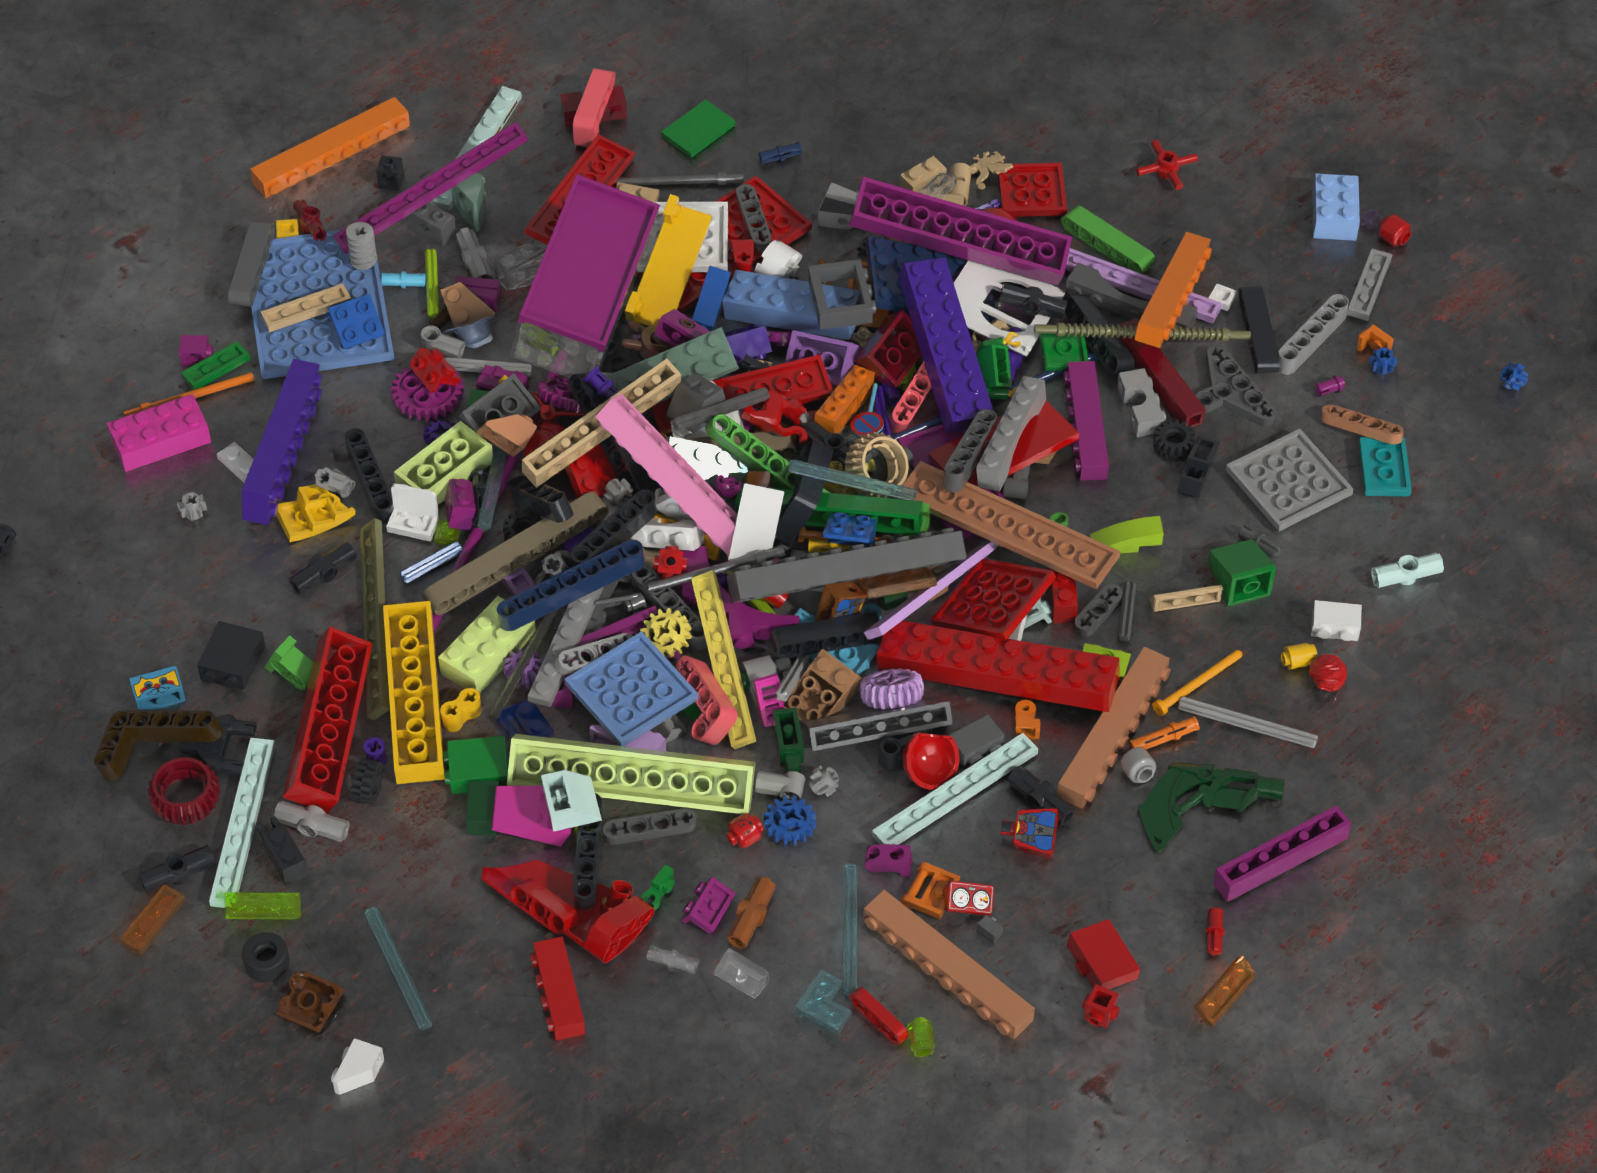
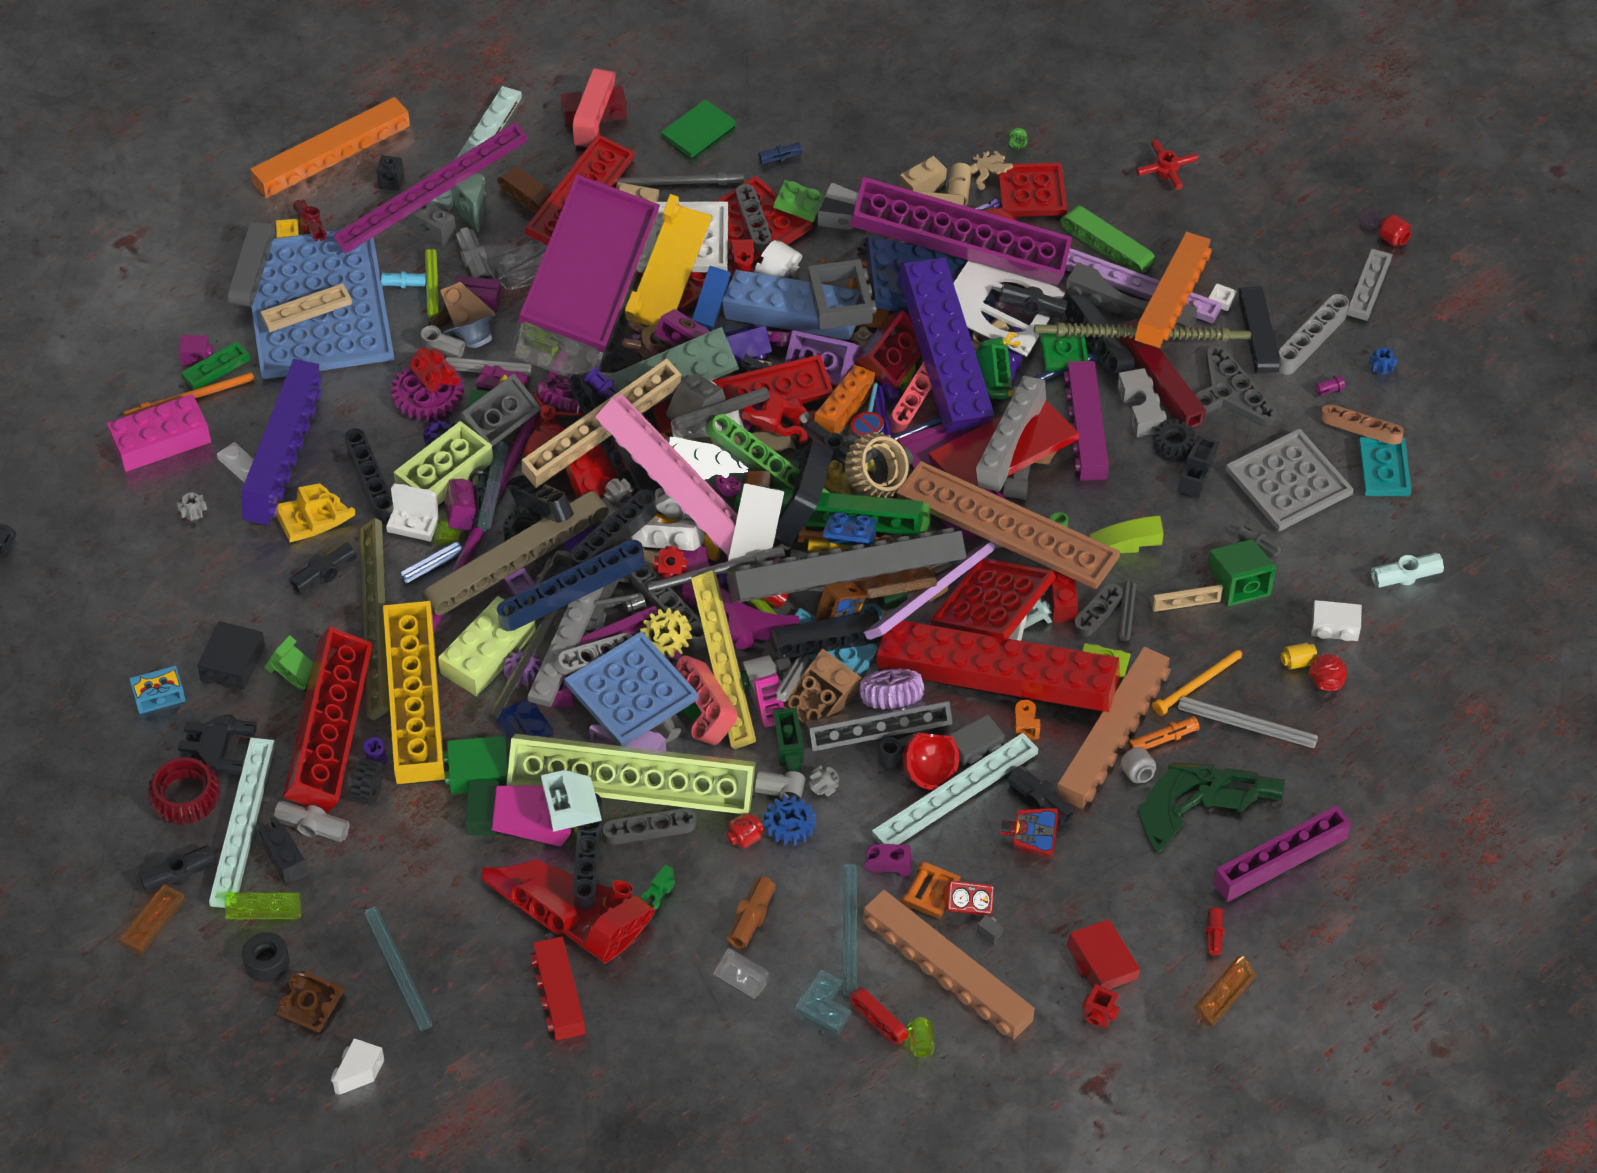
dark brown beam [94,710,224,781] -> none
light grey piece [314,467,355,498] -> none
blue bracket [326,294,385,349] -> none
light grey piece [346,222,377,270] -> none
yellow axle [440,688,482,732] -> none
nougat slope [475,414,537,457] -> none
dark grey piece [541,552,569,578] -> none
clear pin [647,945,699,974] -> none
magenta bracket [681,876,736,934] -> none
clear light blue axle [788,460,917,500] -> none
clear slope [918,173,957,199] -> none
dark grey beam [943,409,997,492] -> none
light blue brick [1312,173,1360,241] -> none
orange bracket [1357,324,1394,352] -> none
blue gear [1500,362,1529,391] -> none
none -> reddish brown beam [497,165,552,214]
none -> bright green plate [773,180,825,222]
none -> bright green bush [1008,128,1028,149]

